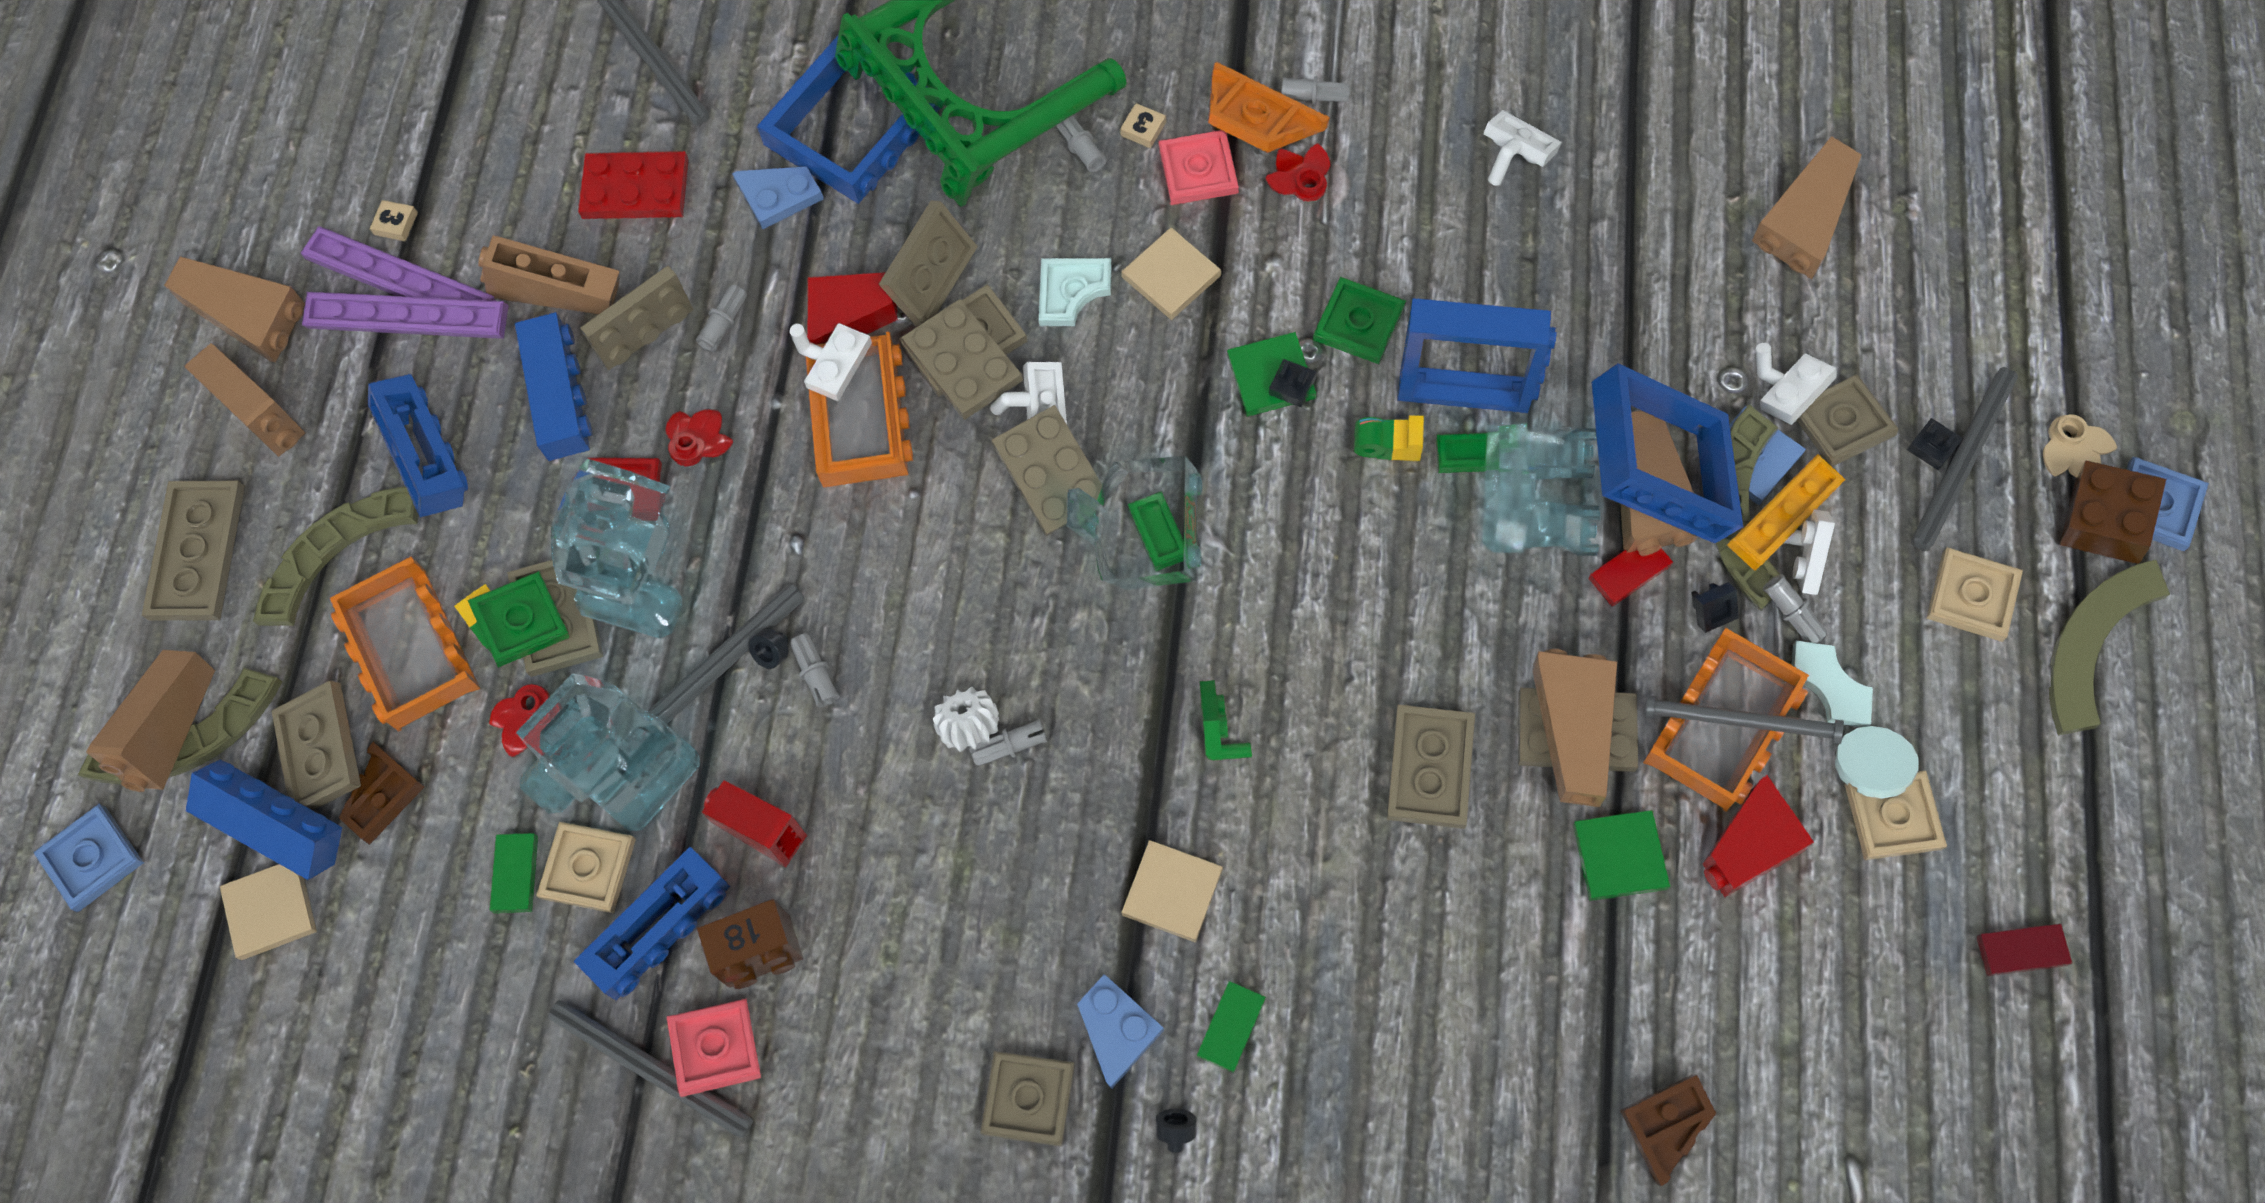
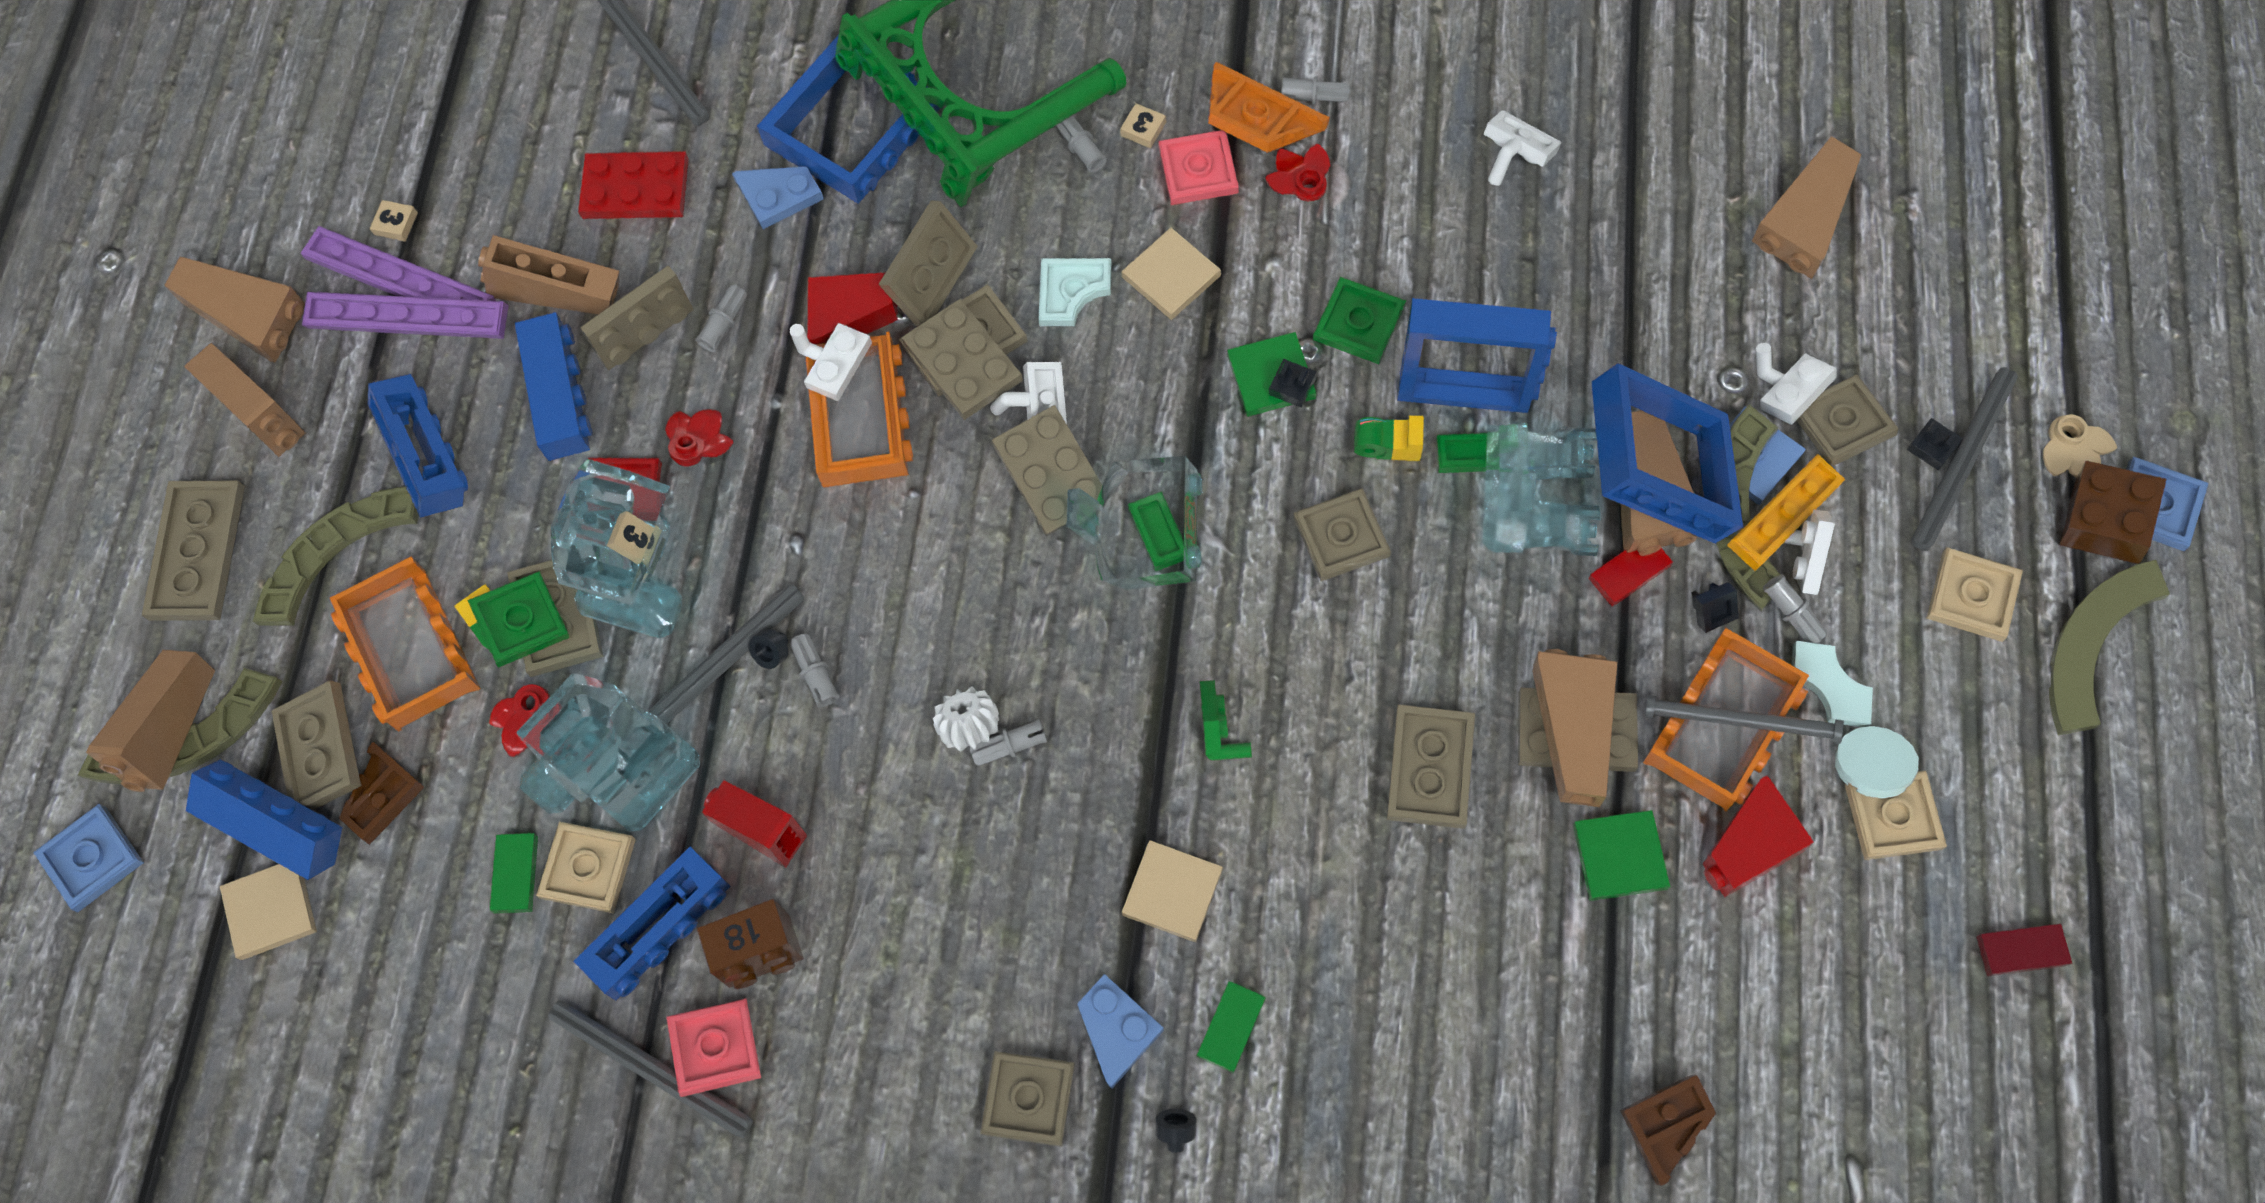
none -> tan tile [607,511,657,564]
none -> dark tan plate [1293,488,1391,582]

